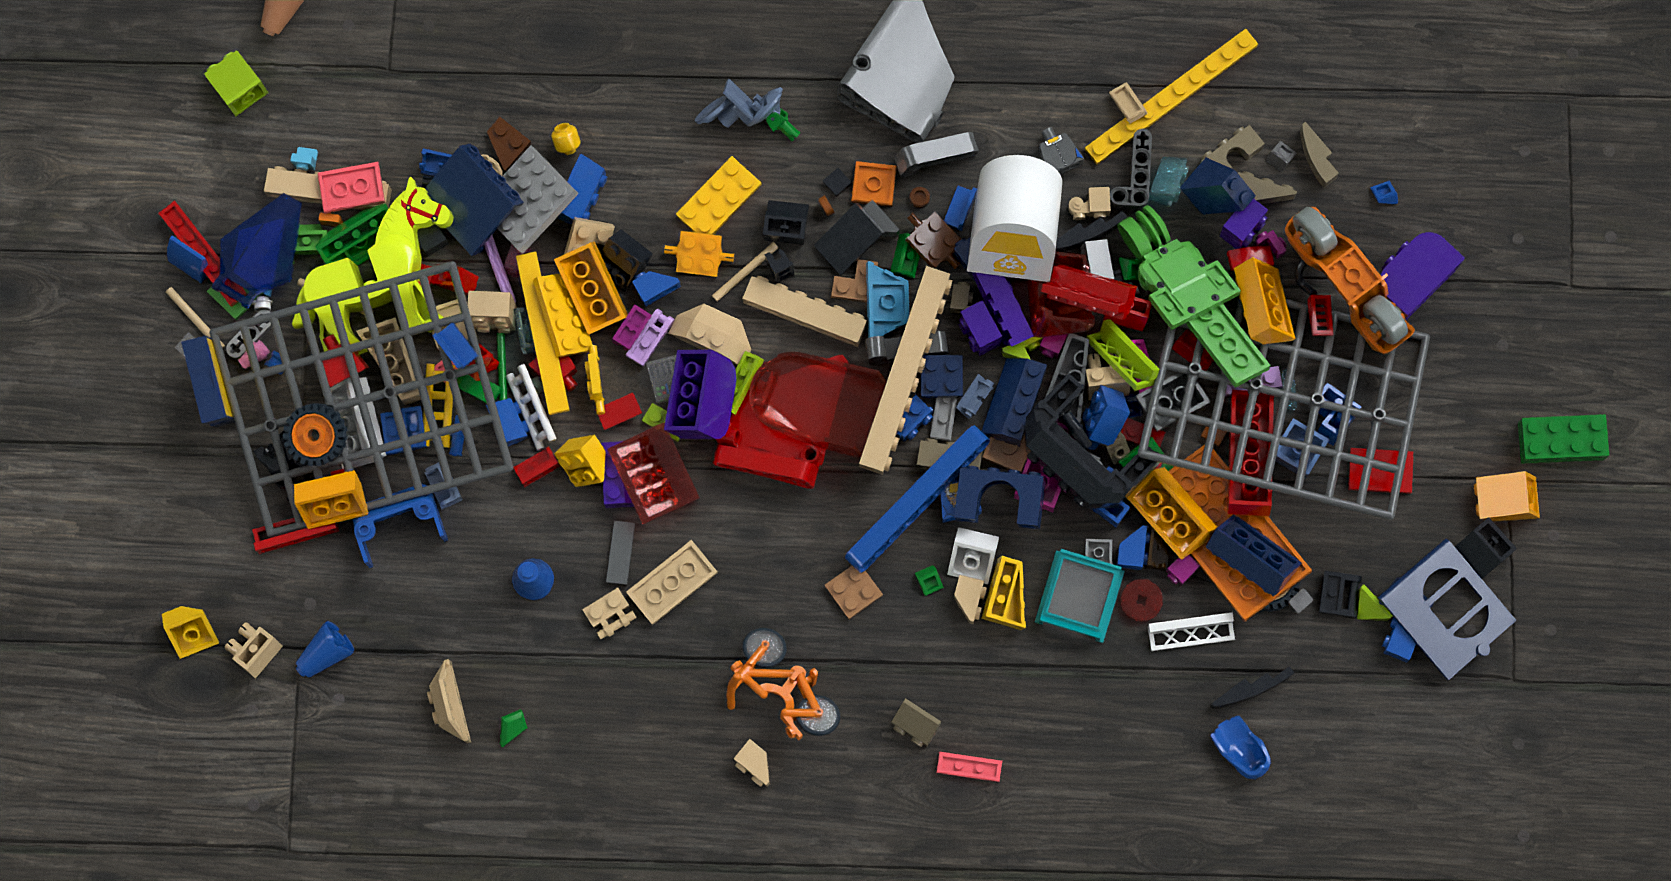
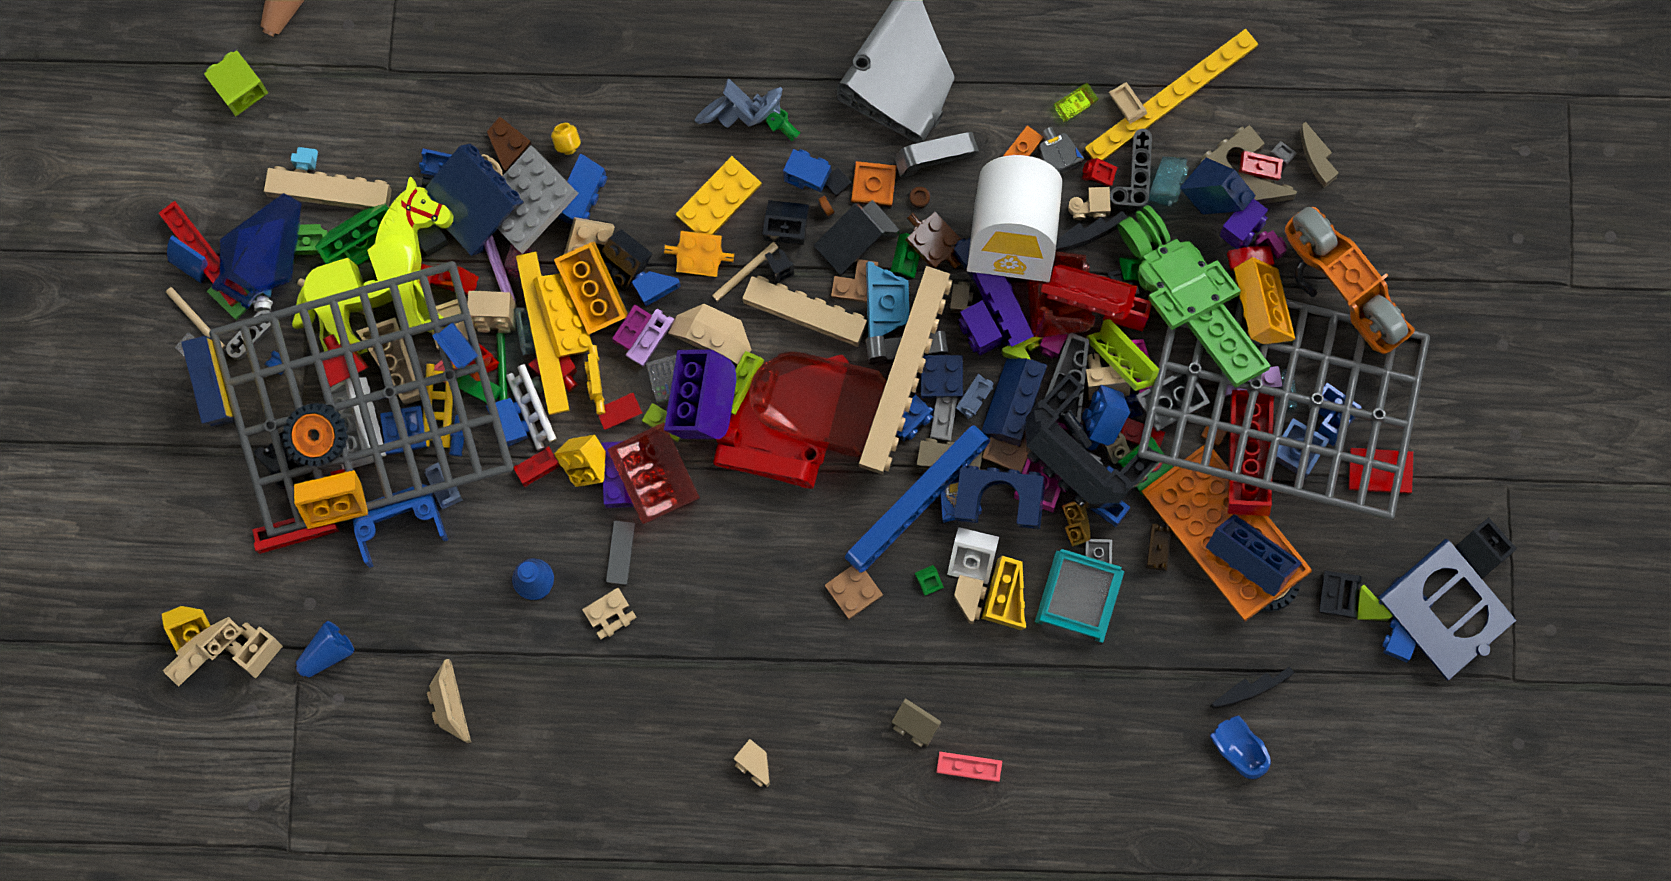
bright pink cone [238,340,270,369] -> none
coral tile [318,162,385,213] -> none
orange tile [319,213,343,227] -> none
green piece [500,709,527,747] -> none
tan plate [626,540,718,625] -> none
piece [727,628,840,741] -> none
blue panel [944,186,977,231] -> none
hinge [1080,239,1114,279] -> none
blue slope [1117,525,1150,570] -> none
clear red plate [1121,579,1163,622] -> none
light orange slope [1127,467,1217,560] -> none
white fence [1148,612,1235,651] -> none
magenta brick [1166,555,1200,586] -> none
red slope [1172,329,1214,371] -> none
flat silver slope [1288,589,1313,613] -> none
red slope [1307,295,1334,336] -> none
blue slope [1370,181,1398,204] -> none
dark purple brick [1380,232,1465,320] -> none
light orange slope [1474,471,1540,521] -> none
green brick [1518,414,1609,464] -> none
none -> tan slope [163,617,243,686]
none -> blue brick [783,149,831,193]
none -> orange plate [1004,125,1044,156]
none -> clear neon green tile [1053,83,1098,123]
none -> pearl gold slope [1062,501,1090,547]
none -> red bracket [1082,158,1118,187]
none -> tile [1239,151,1283,181]

